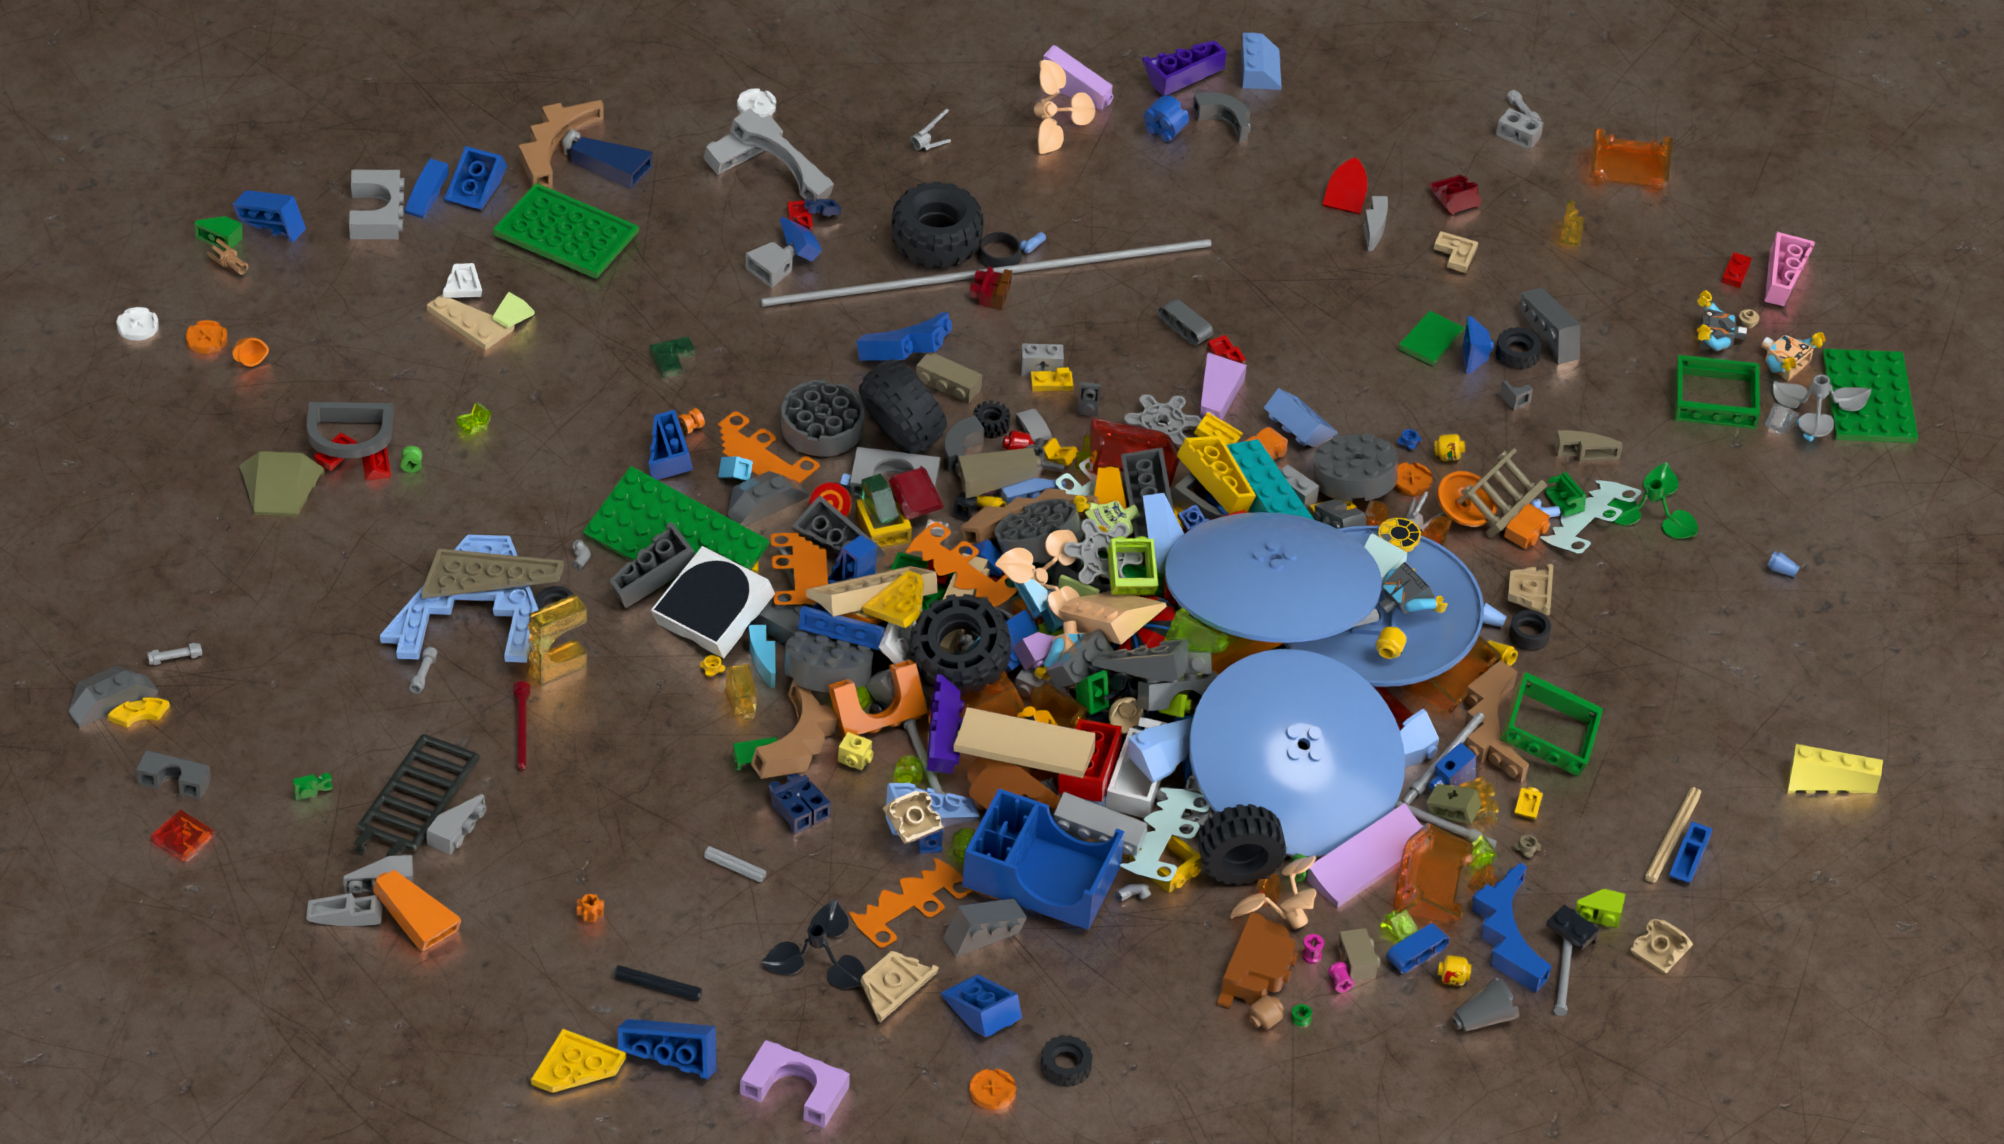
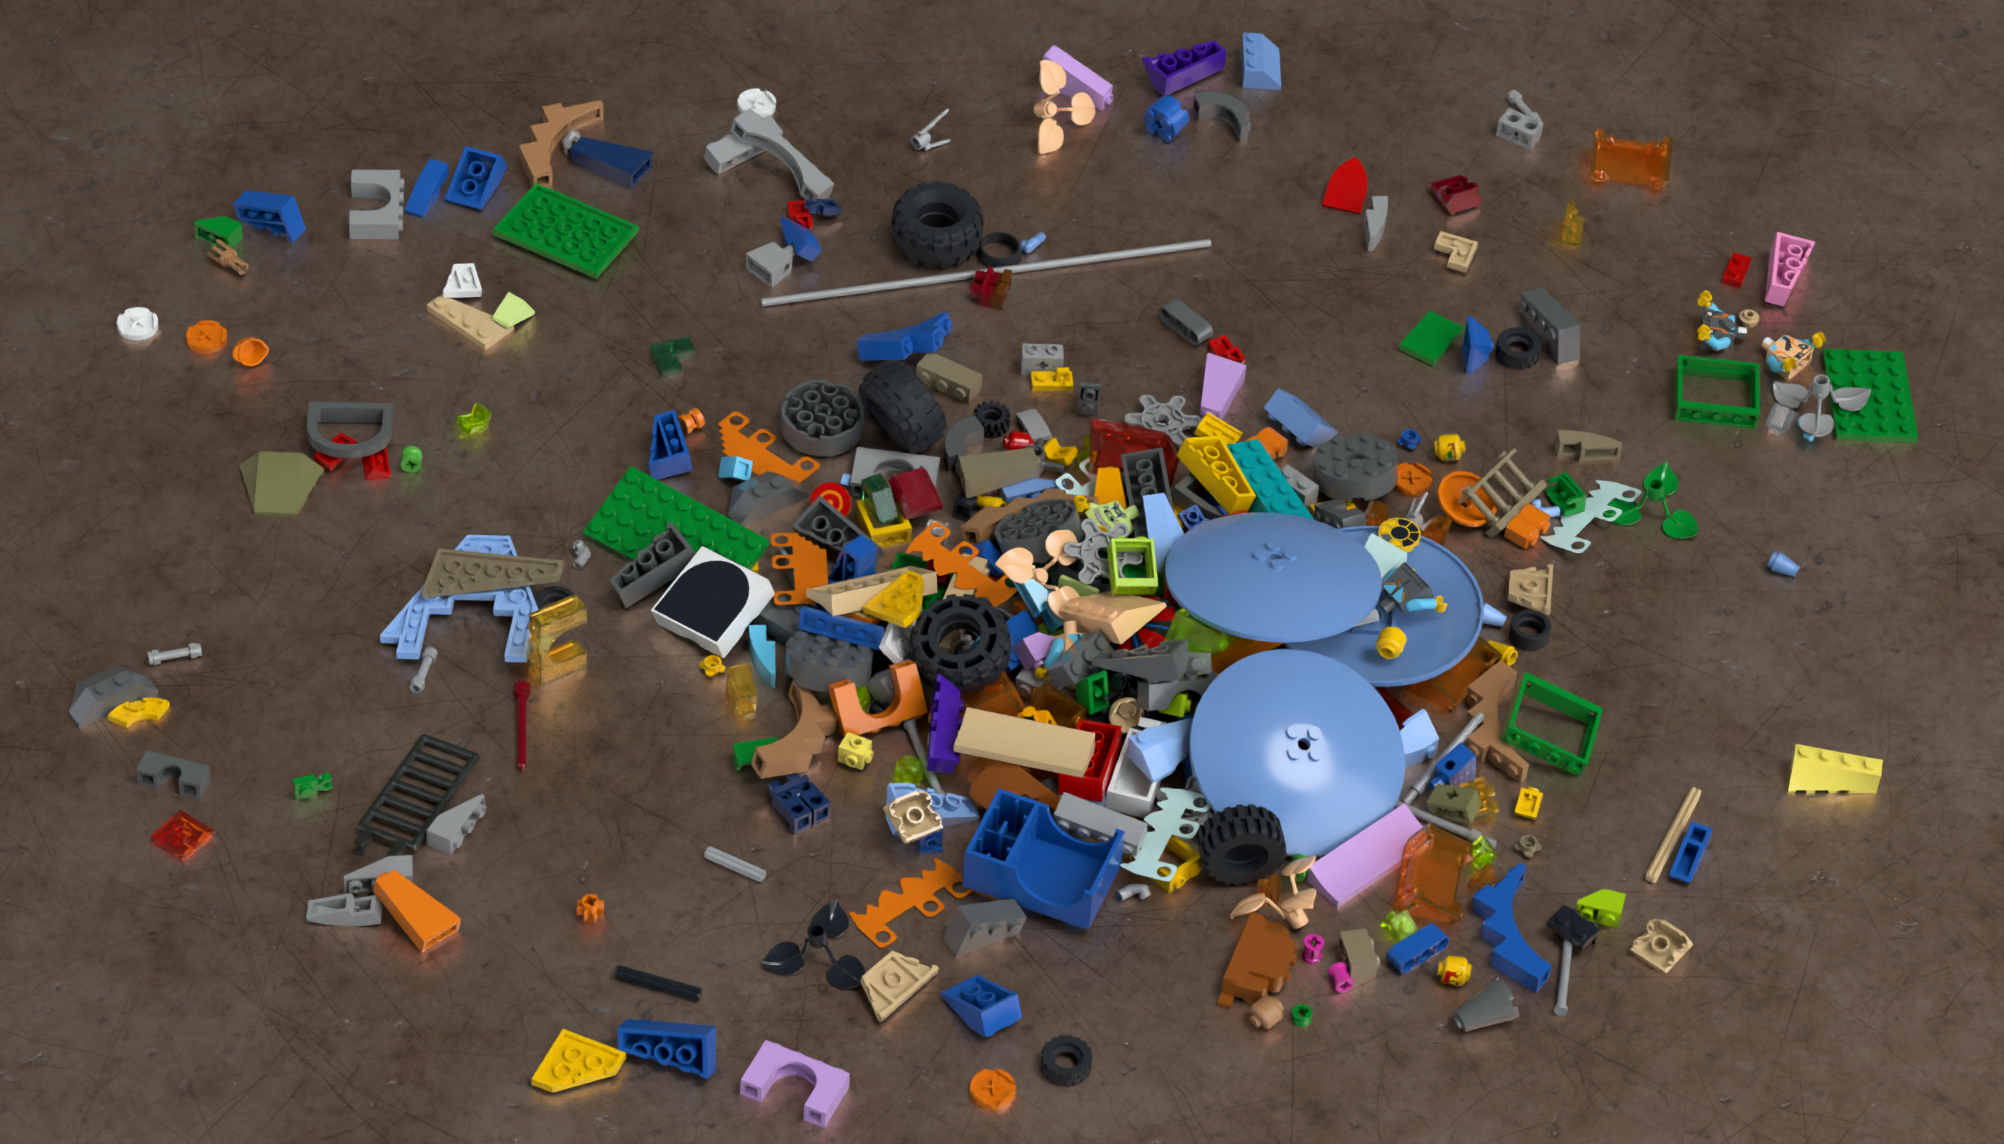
clear neon green head [950,828,976,863] -> none
dark grey panel [1500,380,1533,410] -> none

